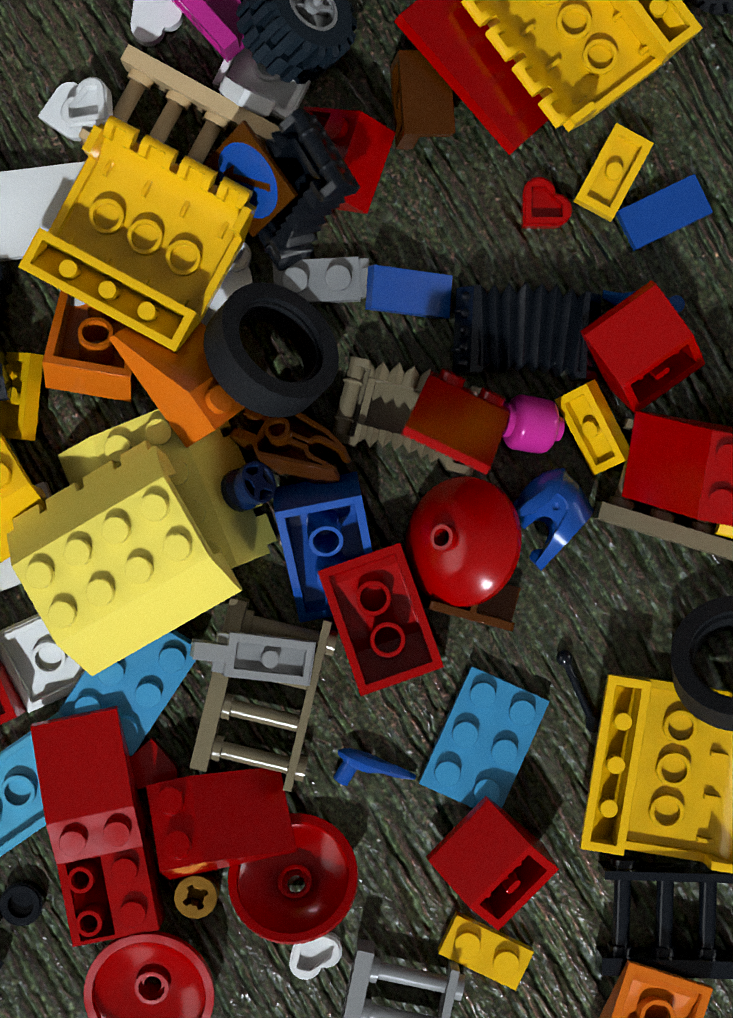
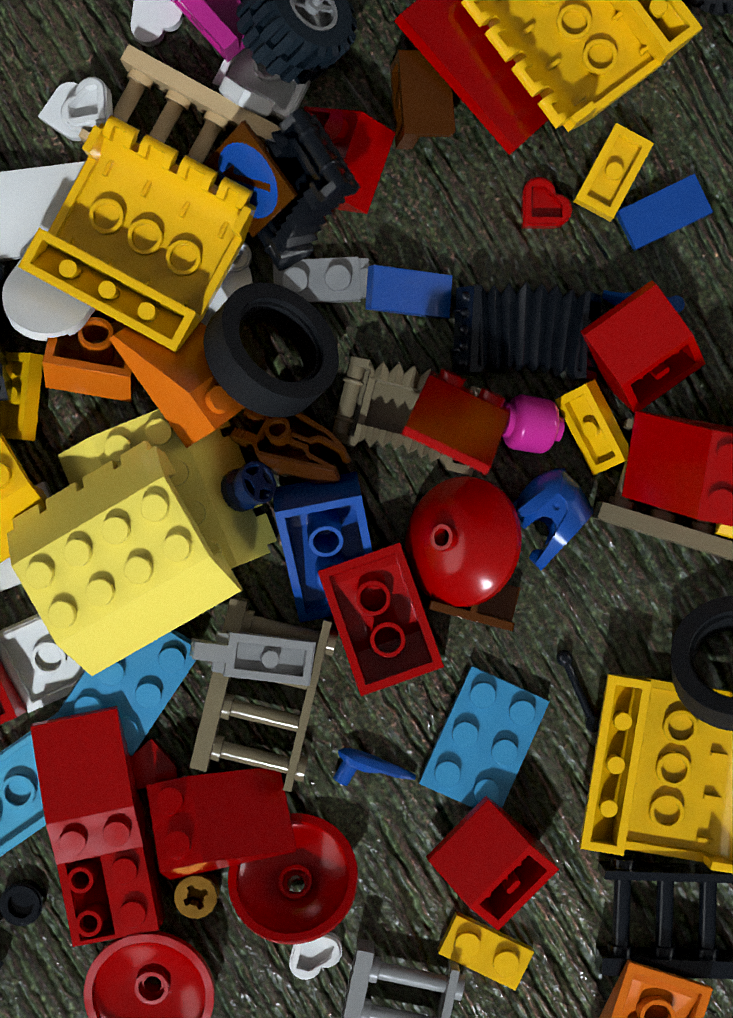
none -> white tile [2,252,96,341]

